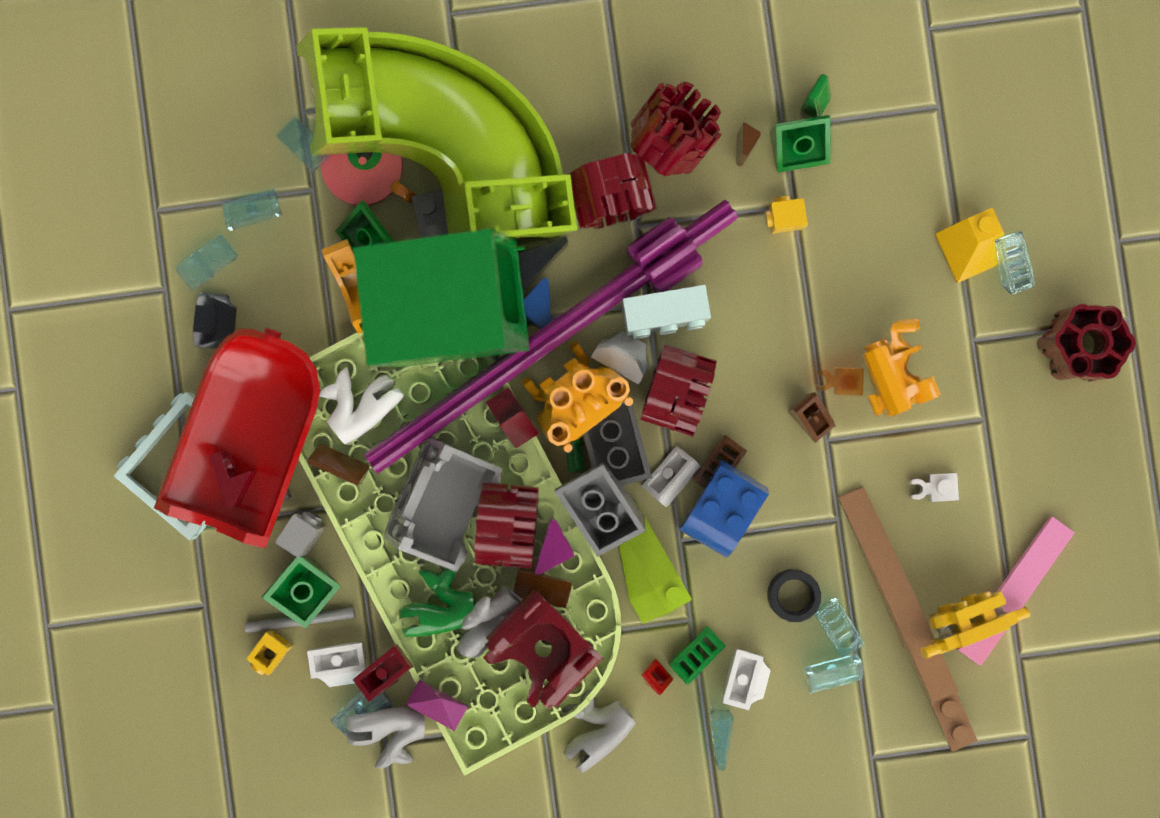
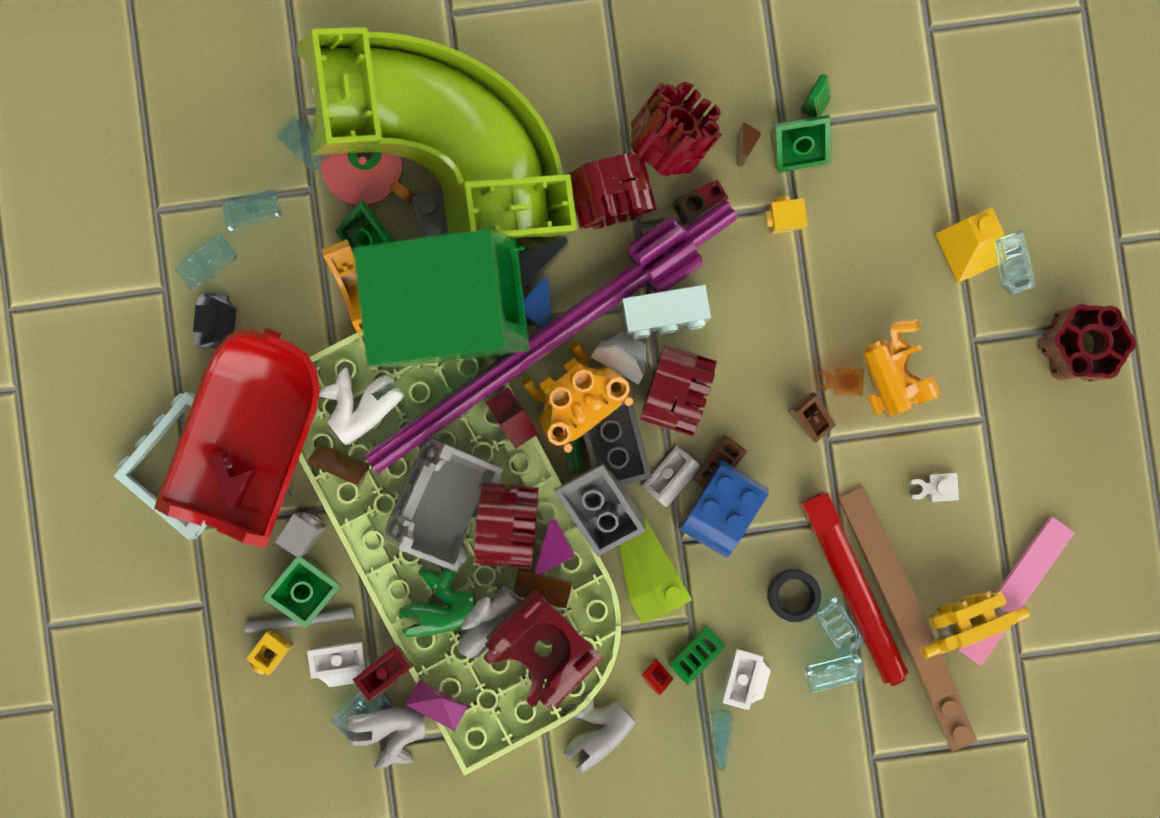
none -> leg [672,179,729,225]
none -> red brick [799,492,909,686]

